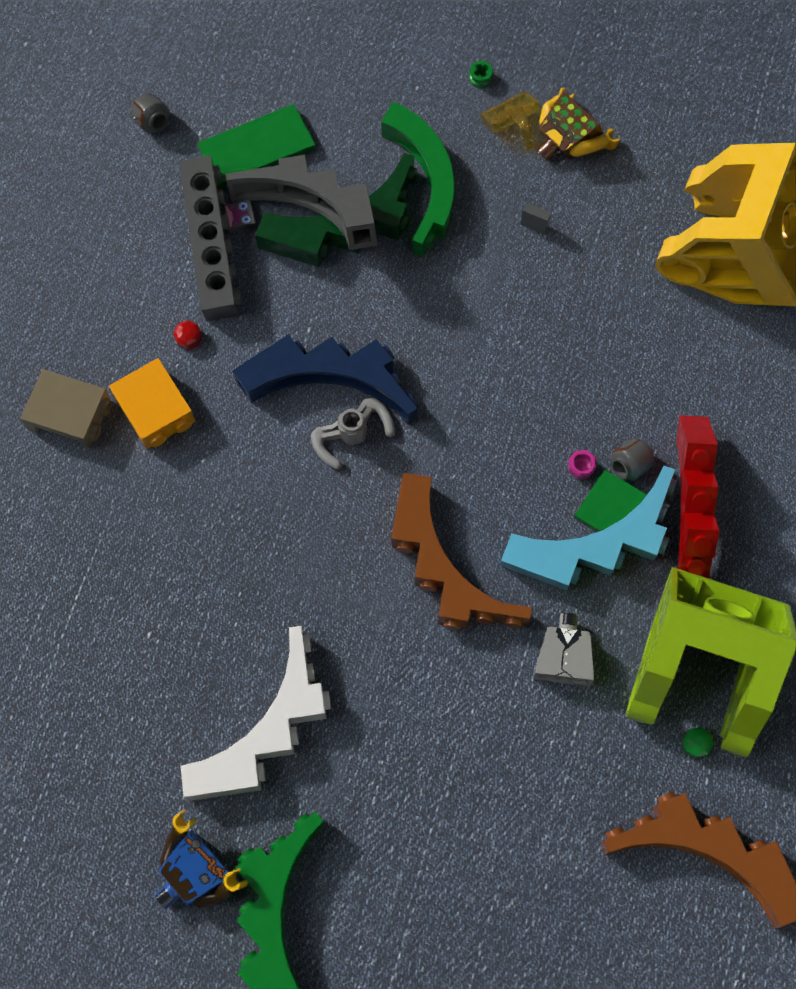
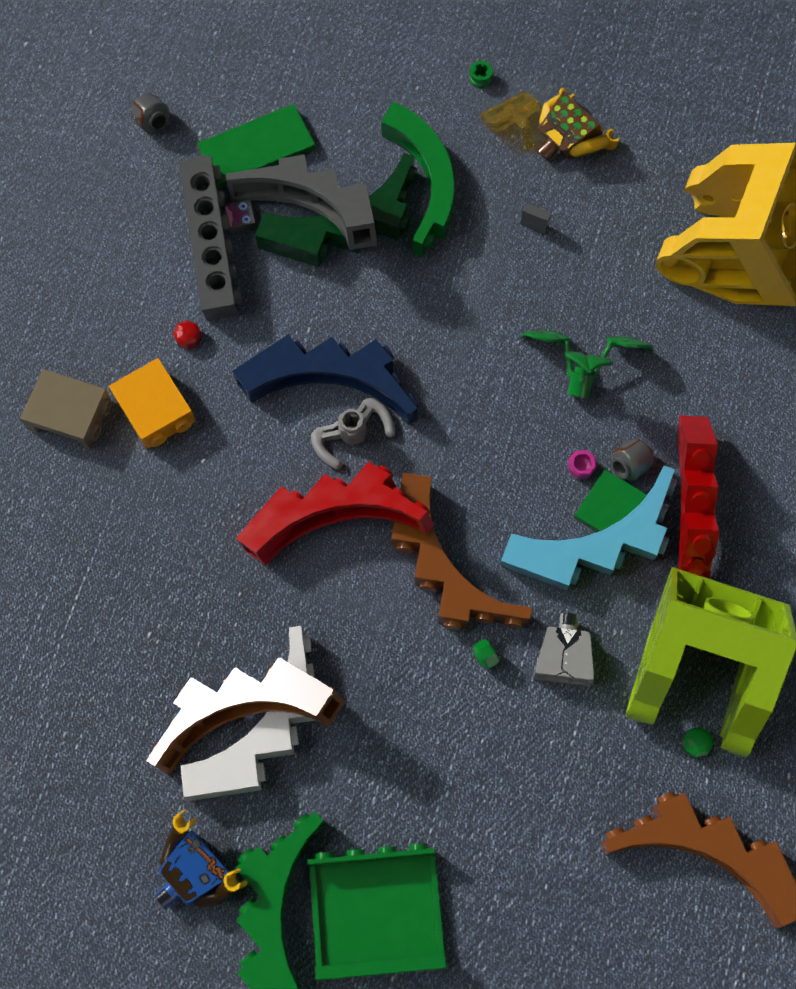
none -> arch [146,658,346,776]
none -> red arch [236,461,434,566]
none -> green panel [308,843,446,981]
none -> green tile [473,639,500,671]
none -> green plant [520,330,654,398]

